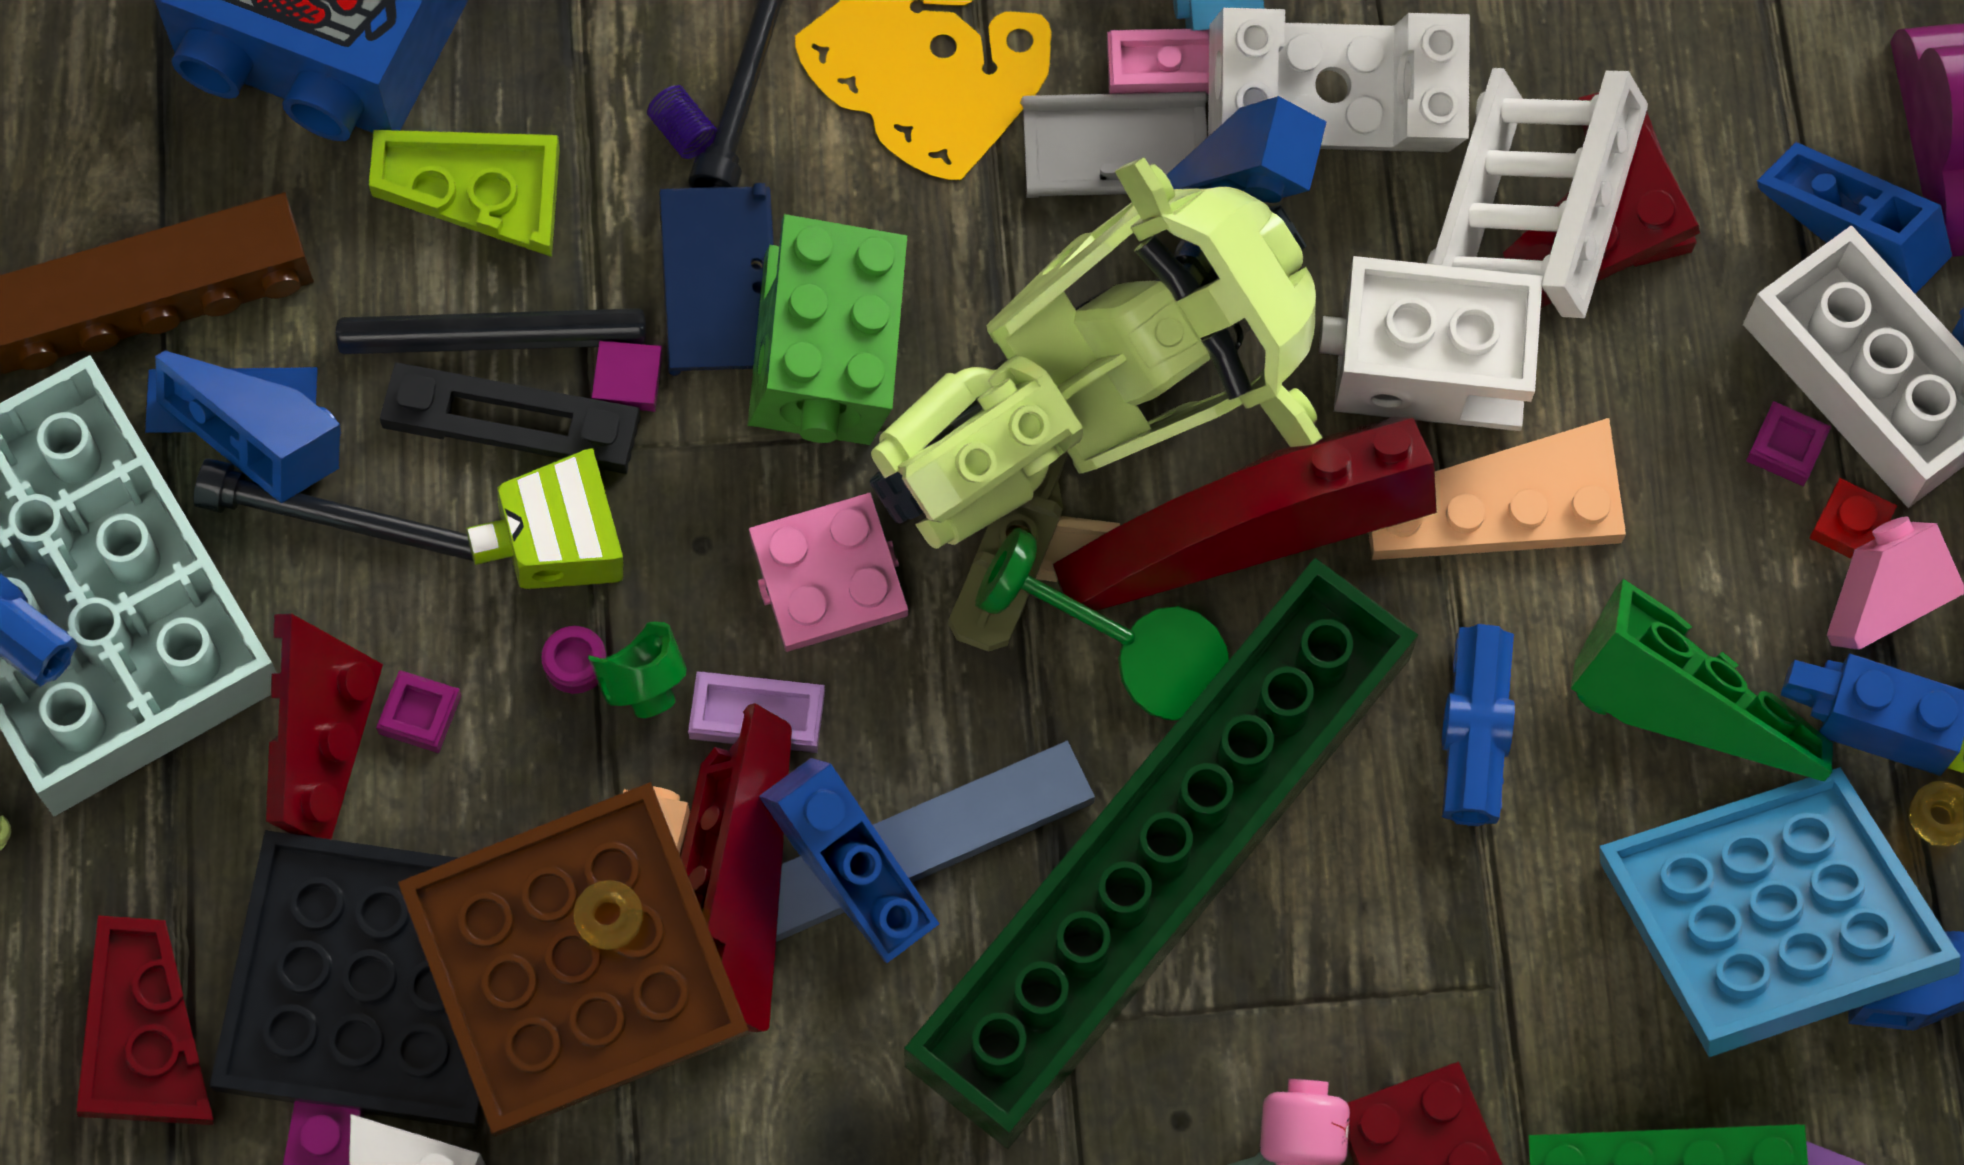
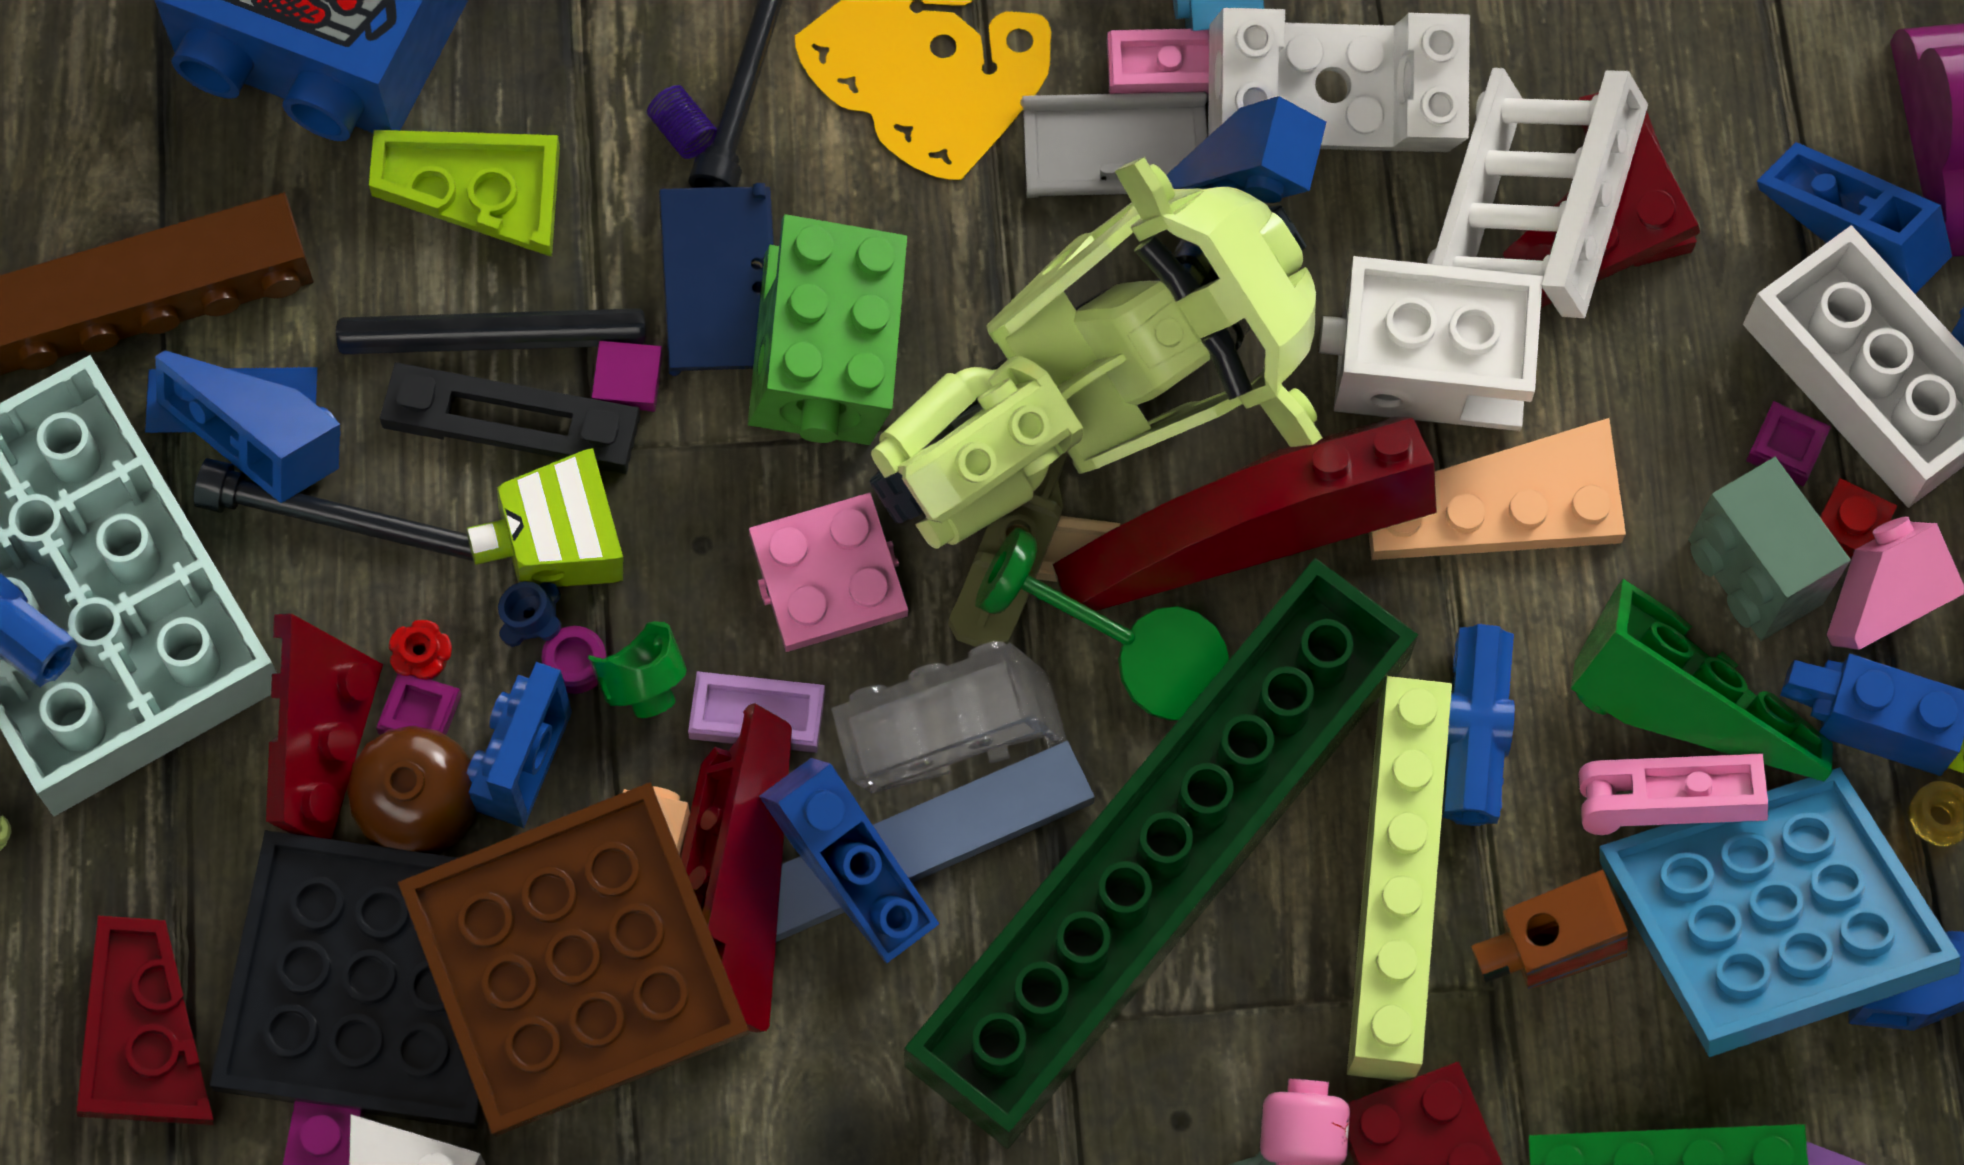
clear yellow plate [574,880,643,949] -> none
none -> reddish brown cylinder [347,726,477,855]
none -> red plate [388,620,452,680]
none -> blue plate [467,662,572,828]
none -> dark blue plate [498,581,561,647]
none -> clear wedge [831,641,1067,794]
none -> yellowish green brick [1347,676,1452,1082]
none -> dark orange torso [1471,870,1628,989]
none -> bright pink plate [1578,754,1768,835]
none -> sand green brick [1688,456,1851,641]

